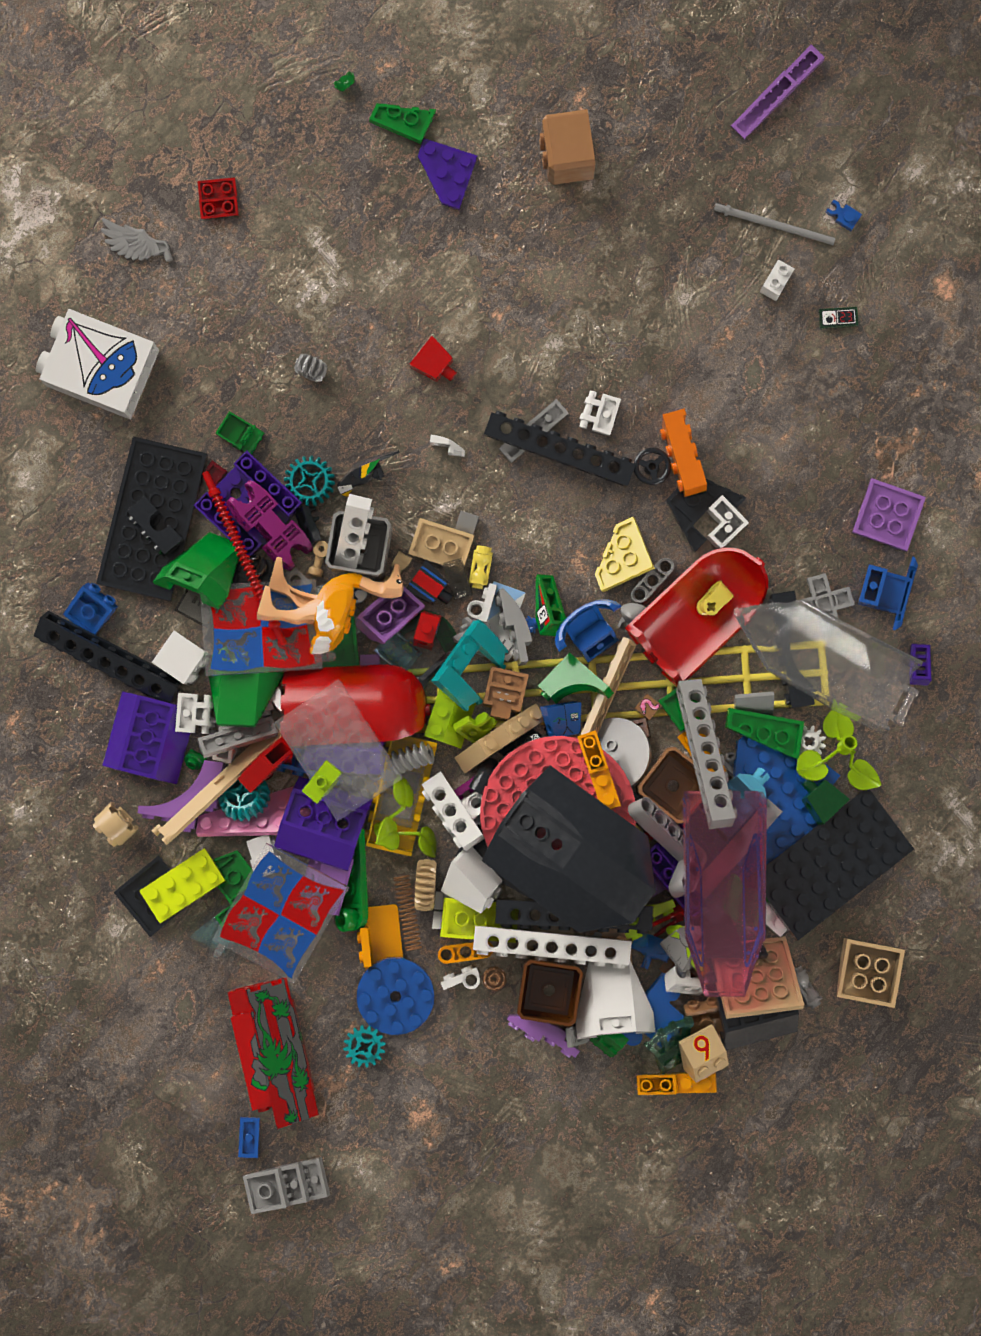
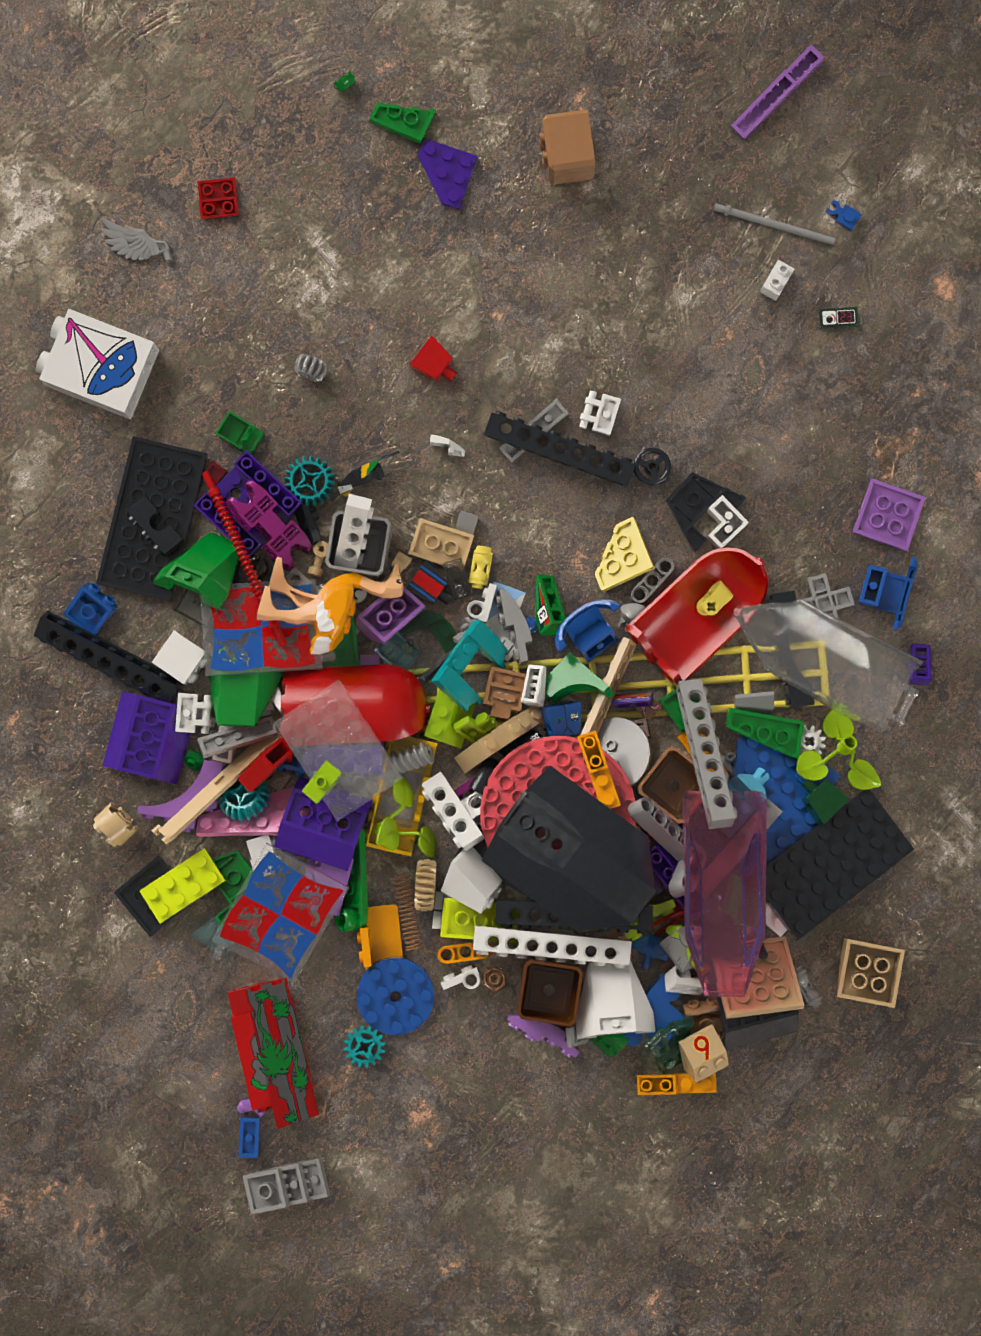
red torso [413,611,442,651] -> none
orange wedge [660,408,707,497] -> none
none -> medium lavender arm [237,1099,267,1118]
none -> white slope [521,665,546,707]
none -> dark purple slope [612,692,654,708]

